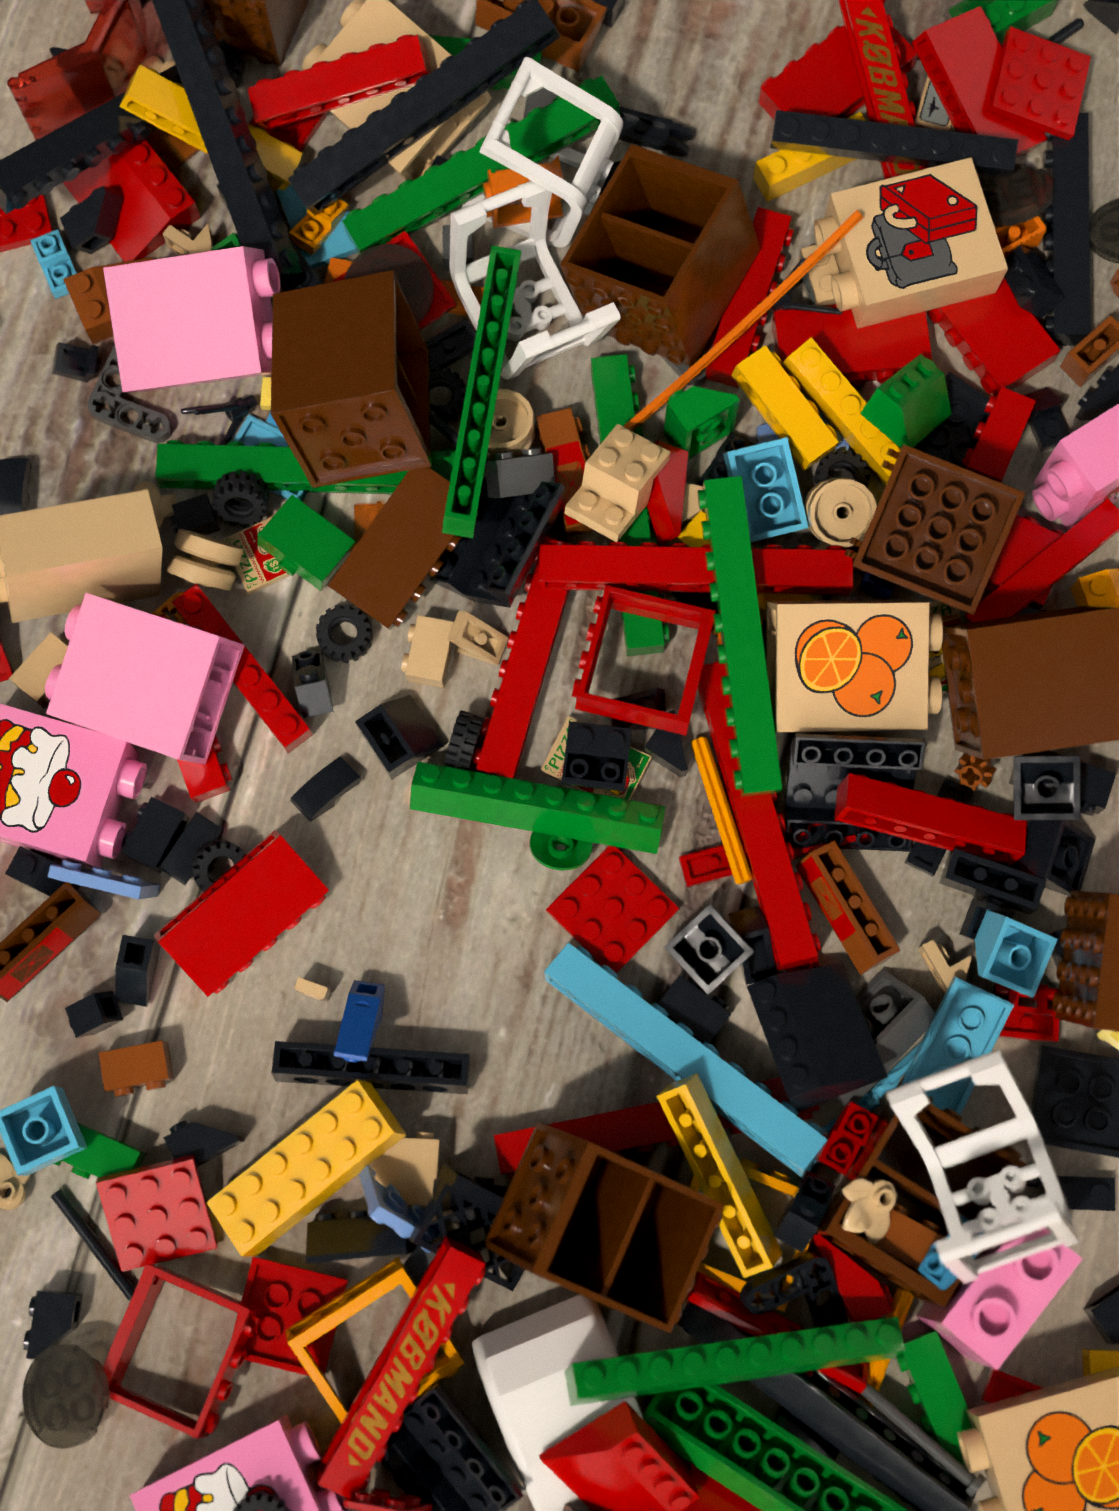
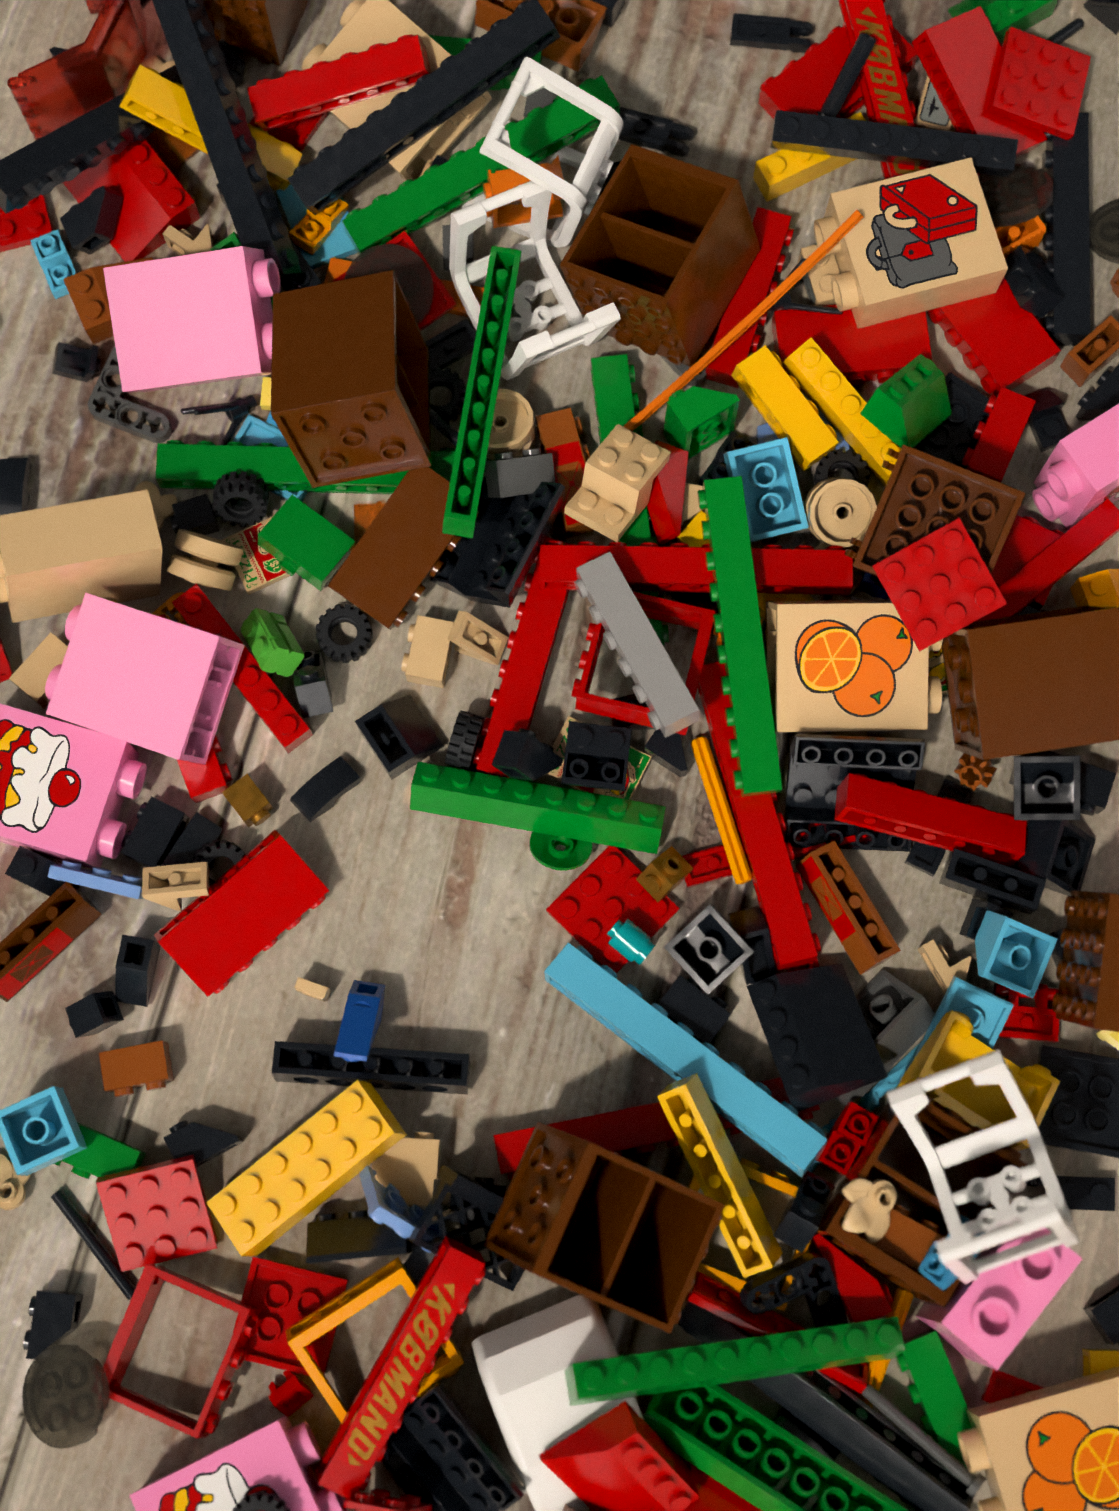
none -> tan slope [142,861,209,911]
none -> pearl gold brick [222,774,274,827]
none -> bright green brick [240,608,304,677]
none -> red tile [268,1370,314,1417]
none -> black slope [491,728,563,781]
none -> light grey brick [574,552,699,738]
none -> teal brick [607,919,656,965]
none -> pearl gold brick [636,846,693,902]
none -> black hinge [730,13,813,53]
none -> black axle [816,32,876,117]
none -> red plate [872,518,1007,652]
none -> yellow windscreen [898,1010,1060,1151]

